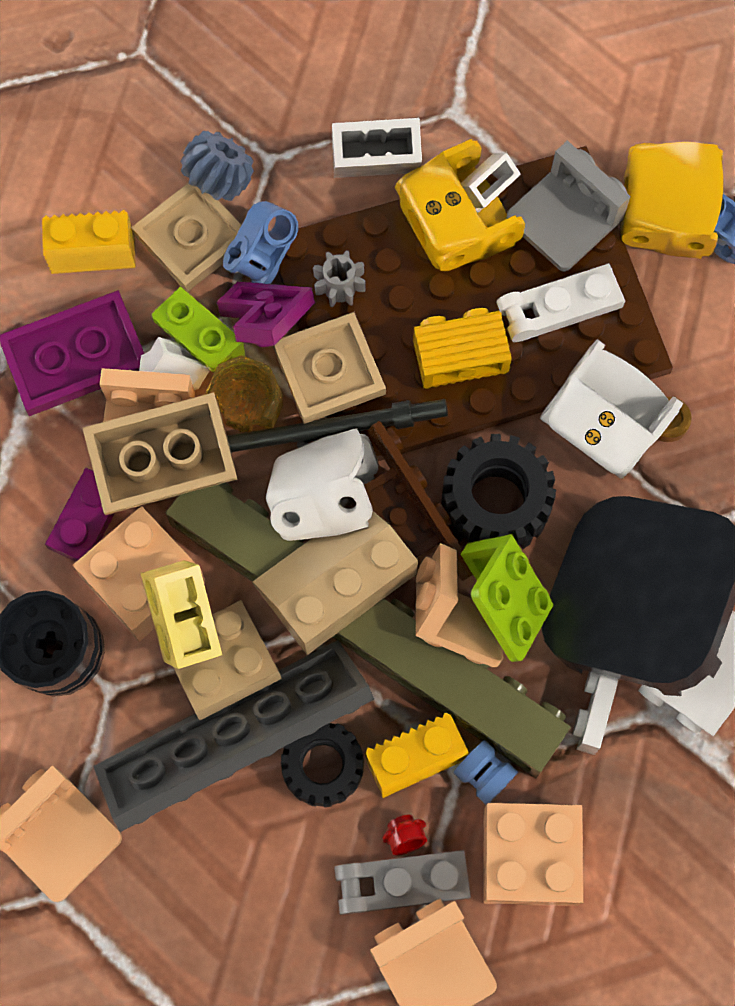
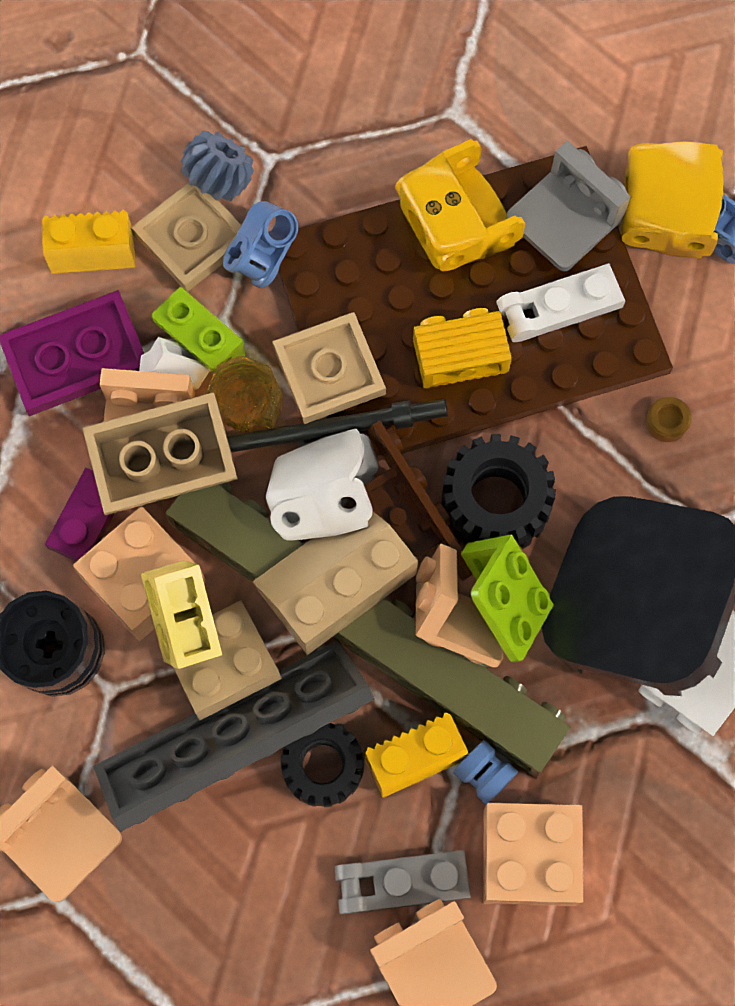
magenta plate [217,281,315,347] -> none
light grey gear [313,250,366,307] -> none
white brick [332,118,422,178] -> none
red plate [382,814,427,855] -> none
white piece [461,152,521,213] -> none
white piece [540,339,683,479] -> none
white plate [572,671,619,755] -> none

